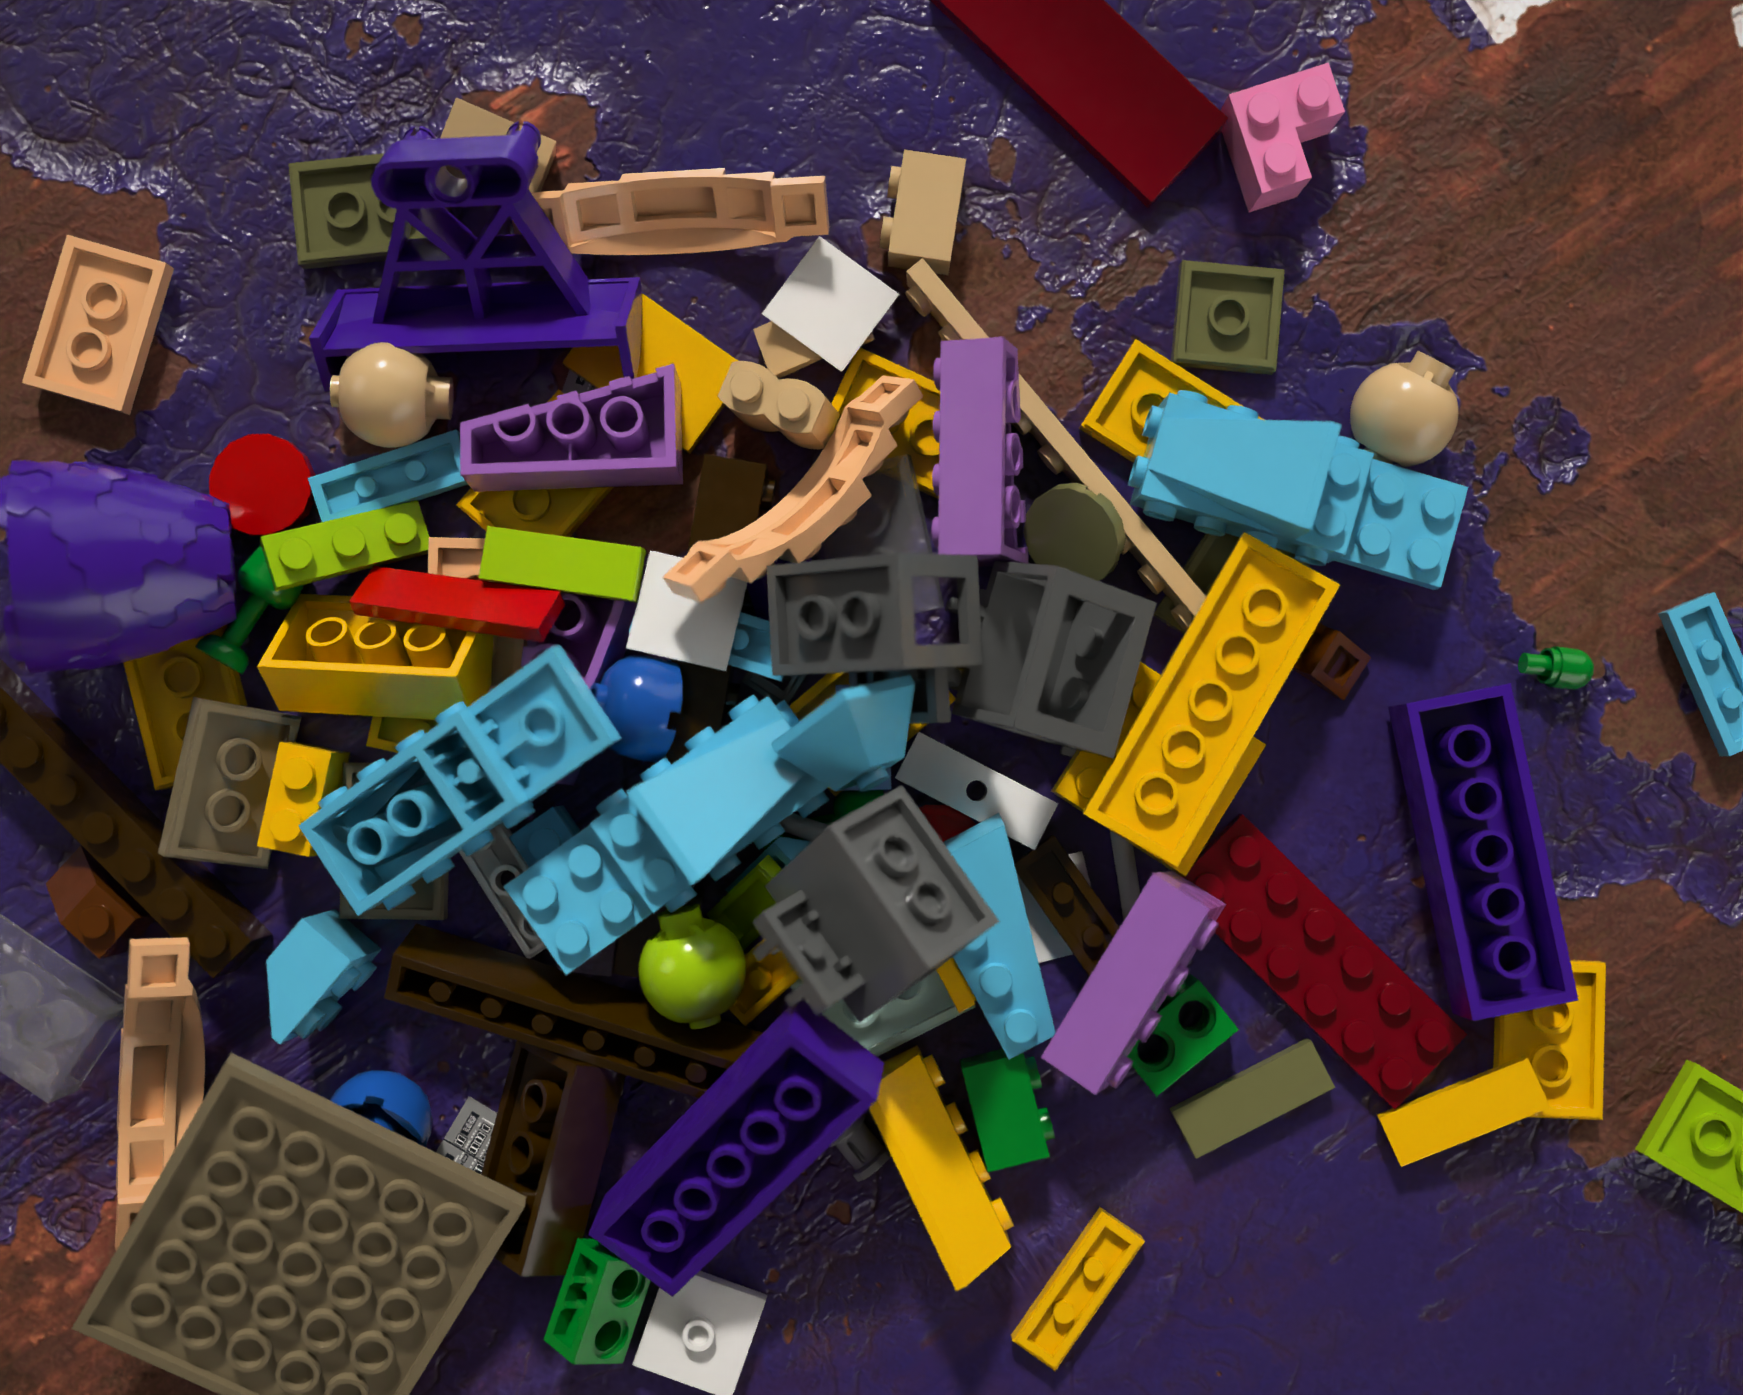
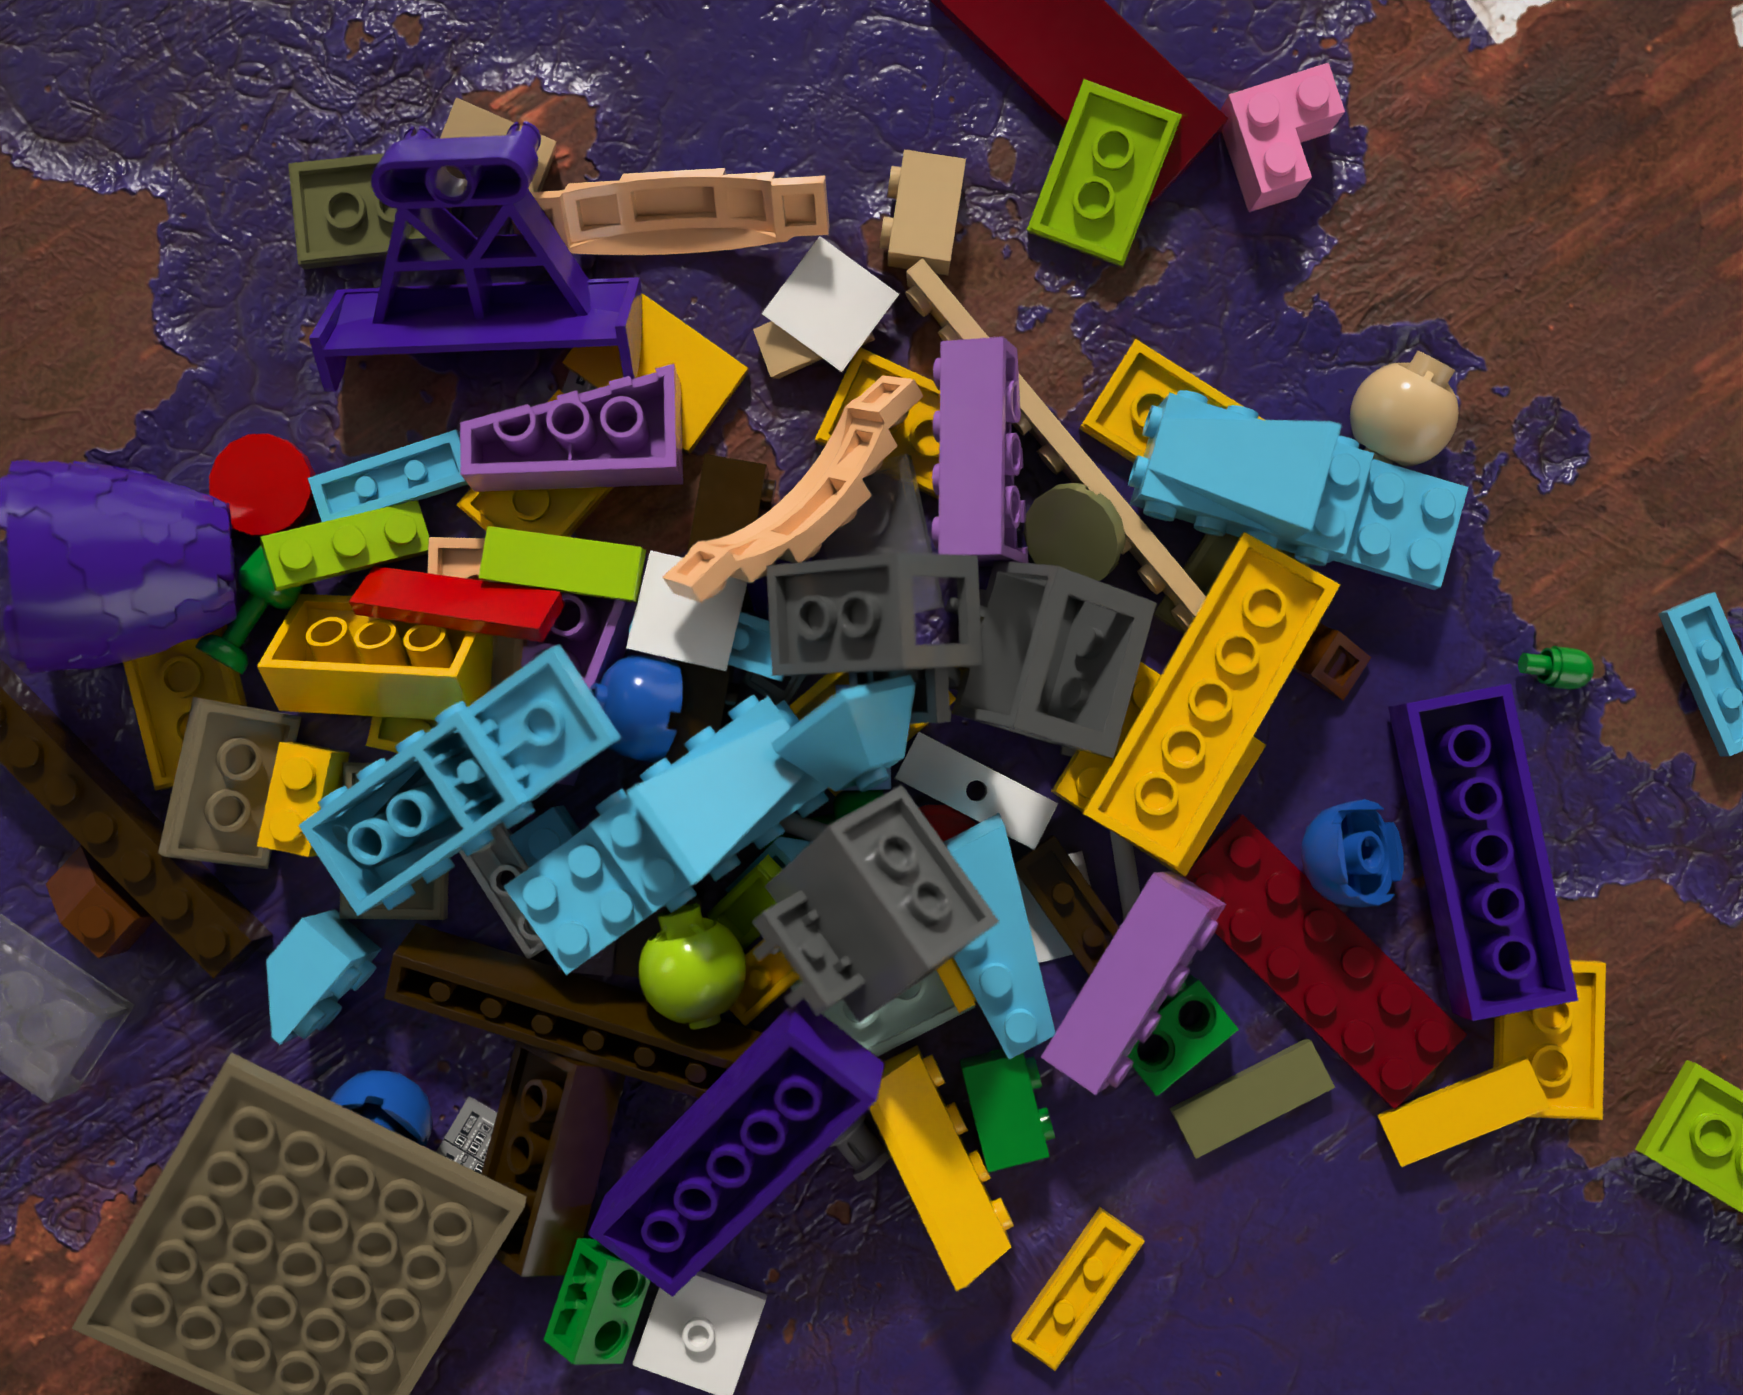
light nougat plate [22,235,174,415] -> none
light nougat piece [115,937,205,1251] -> none
tan brick [330,342,454,448] -> none
tan brick [718,361,840,449] -> none
olive tile [1171,260,1285,375] -> none
none -> lime tile [1027,79,1182,267]
none -> blue cylinder [1301,799,1404,907]

